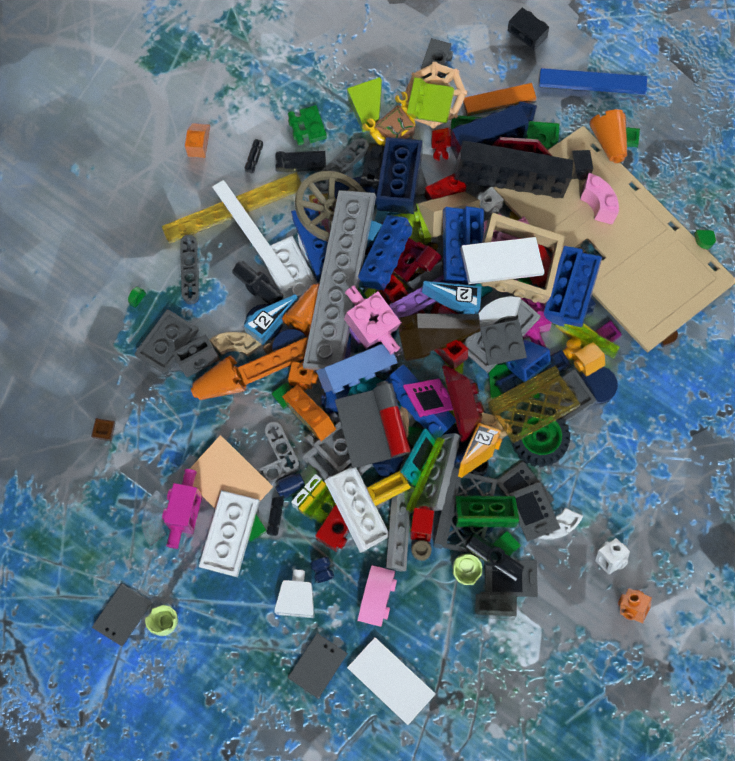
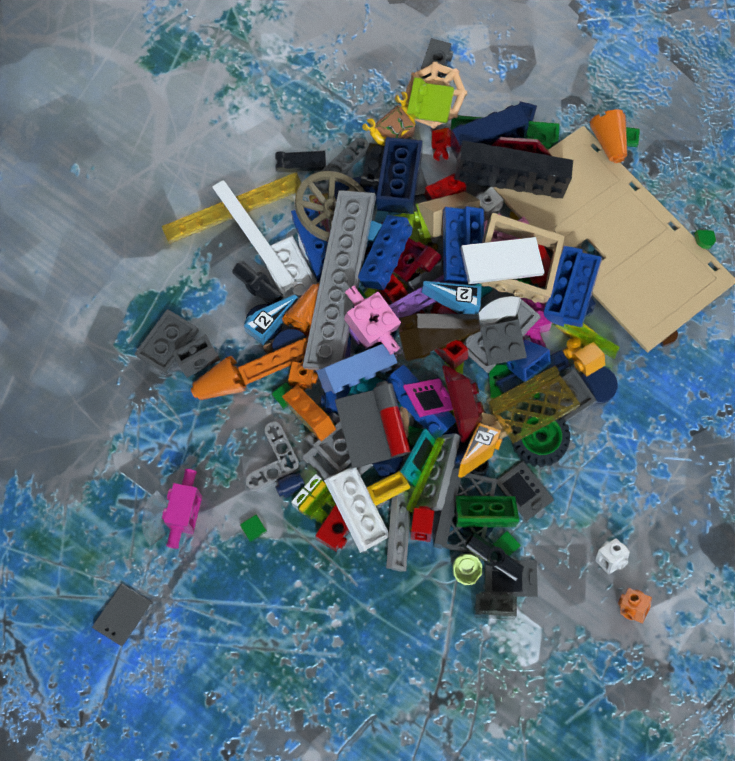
reddish brown tile [91,418,116,441] -> none
green tile [128,286,146,308] -> none
yellowish green hair [145,605,178,636] -> none
dark grey beam [180,235,200,305] -> none
light nougat sticker [183,435,273,509] -> none
orange slope [185,123,210,158] -> none
white tile [199,490,260,577] -> none
tan tile [209,331,262,357] -> none
black axle [244,139,263,173] -> none
black axle [267,497,284,536] -> none
white torso [275,570,315,618] -> none
green plate [288,105,327,145] -> none
dark grey container [288,633,348,699] -> none
dark blue wheel [310,557,335,583] -> none
lime slope [347,77,382,132] -> none
white tile [347,638,435,725] -> none
bright pink brick [358,565,397,627] -> none
dark tan tile [412,540,432,561] -> none
orange tile [463,83,536,116] -> none
black brick [507,7,549,50] -> none
dark grey container [507,482,561,542] -> none
white tile [536,508,583,540] -> none
blue tile [539,68,647,95] -> none
black brick [569,150,594,180] -> none
bright pink brick [580,173,619,225] -> none
magenta tile [595,320,622,347] -> none

